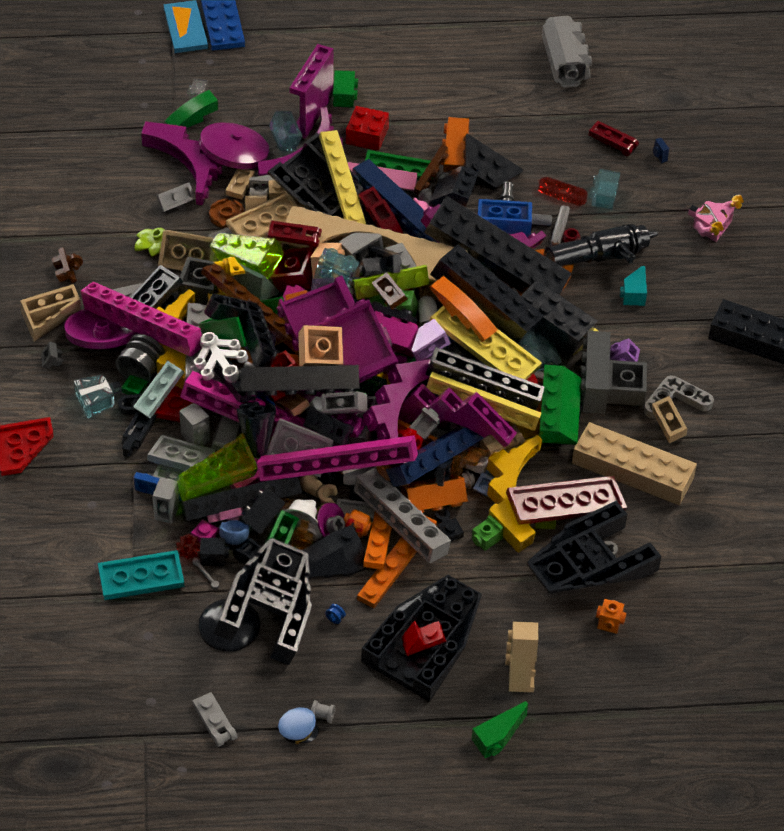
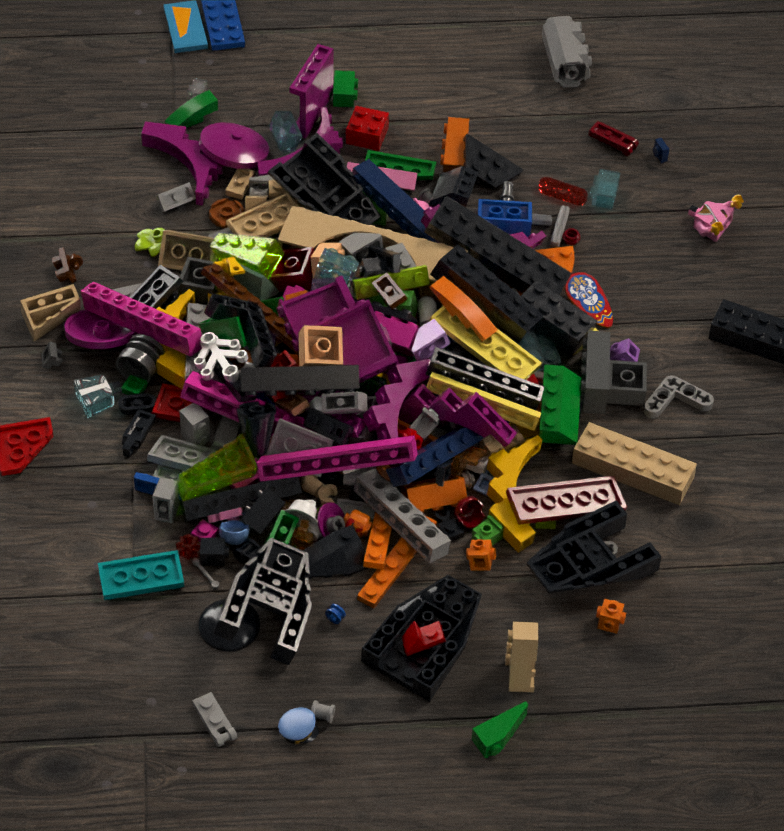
light aqua plate [133,360,184,418] -> none
dark red plate [267,220,322,248] -> none
light yellow plate [319,130,366,224] -> none
dark red slope [358,186,404,234] -> none
reddish brown plate [414,144,449,195] -> none
black piece [544,224,658,267] -> none
teal slope [620,266,647,306] -> none
tan brick [652,396,687,443] -> none
none -> dark red hair [454,496,485,528]
none -> orange brick [466,539,496,571]
none -> shield [565,272,613,328]

